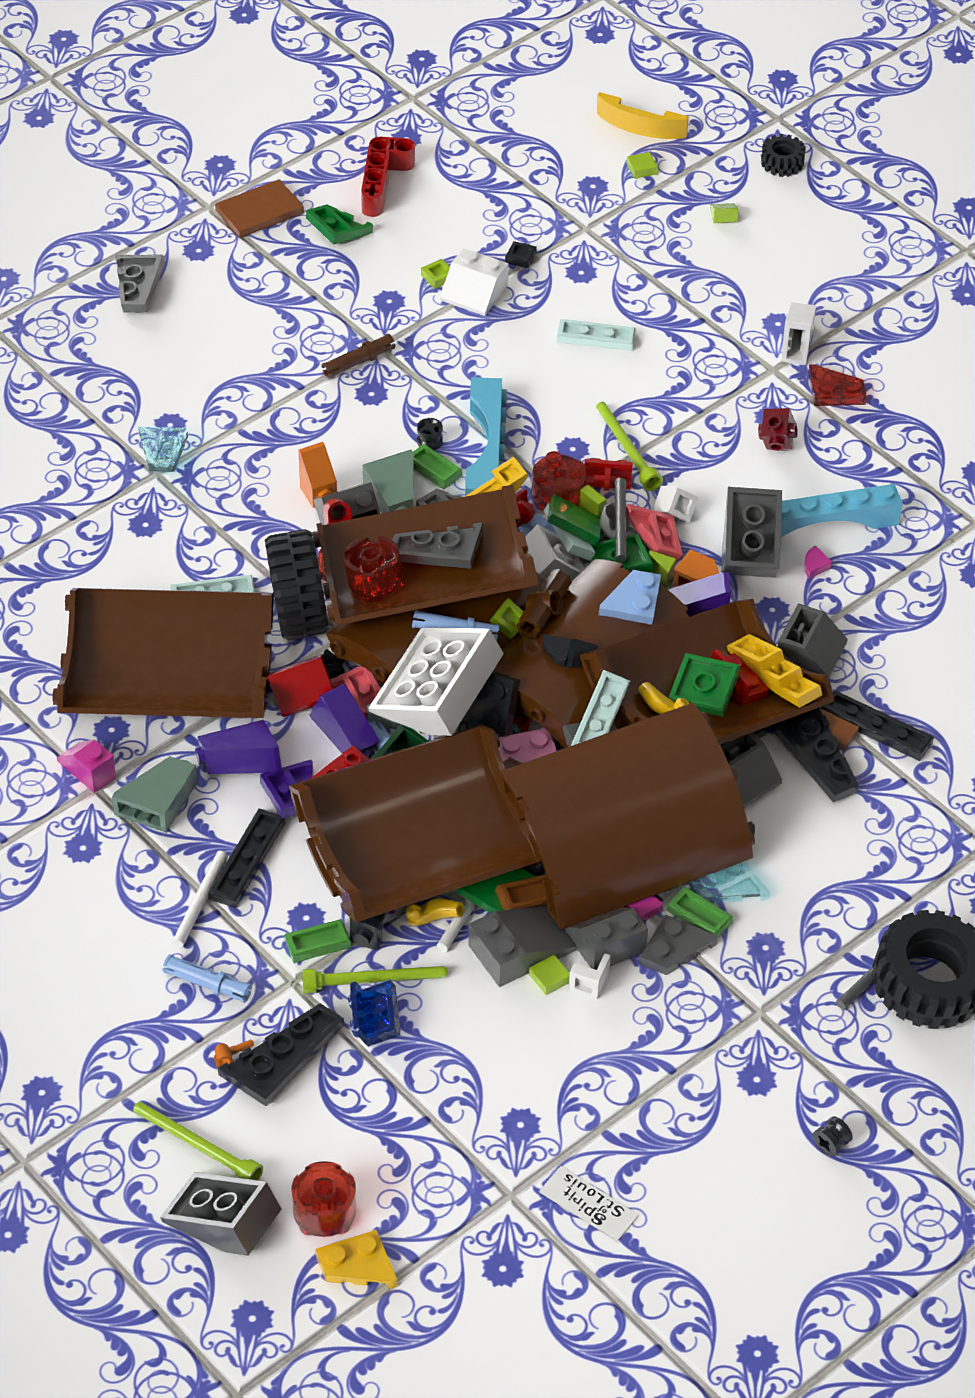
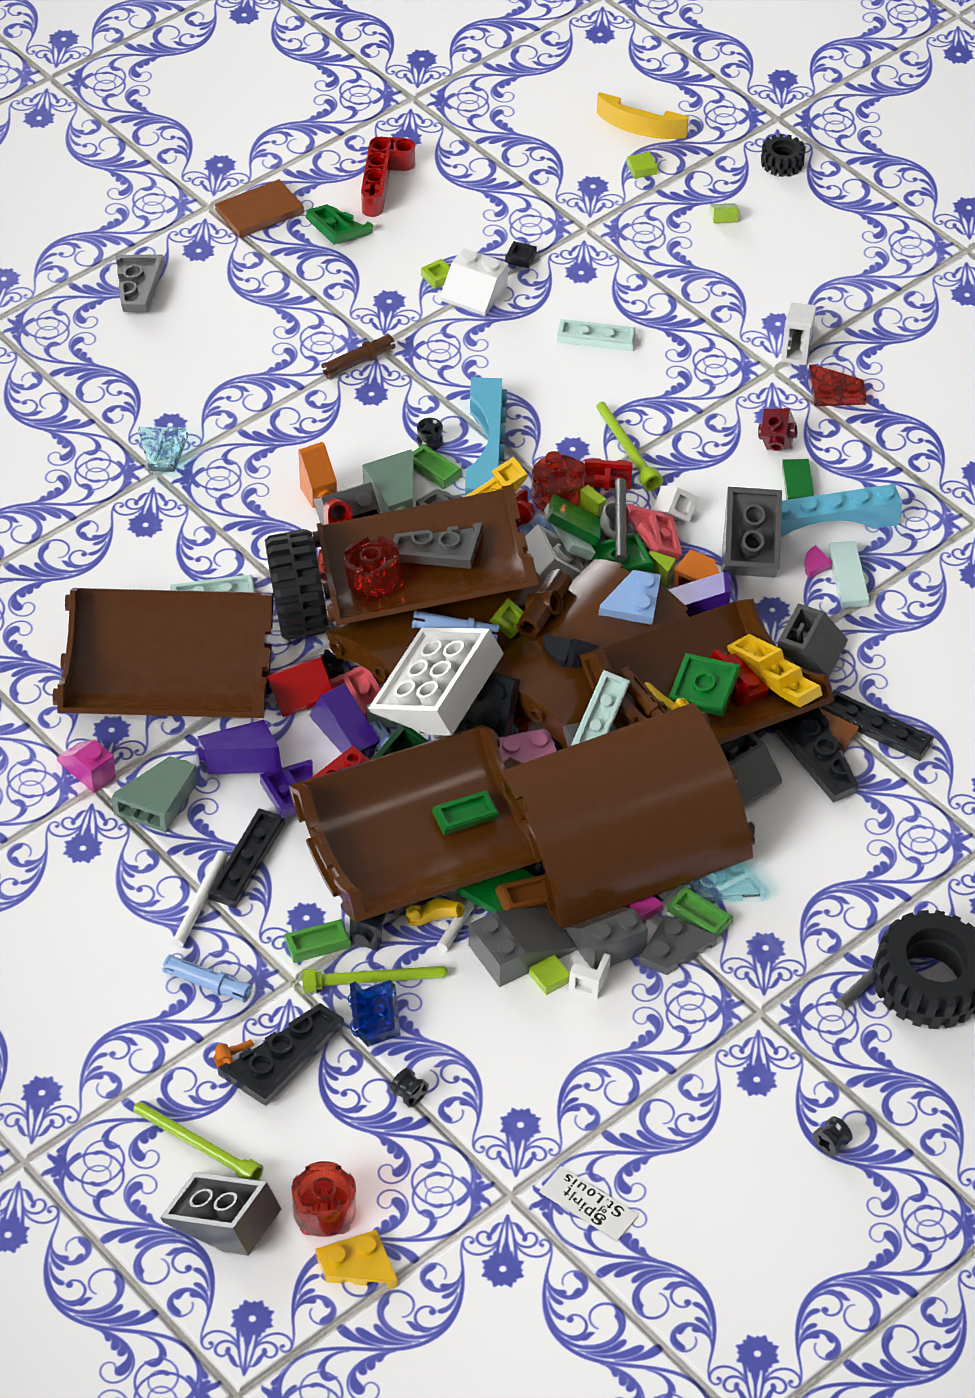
none -> black wheel [389,1068,429,1108]
none -> green tile [432,790,499,835]
none -> reddish brown pin [617,667,668,718]
none -> green tile [782,459,814,500]
none -> light aqua tile [828,541,869,608]

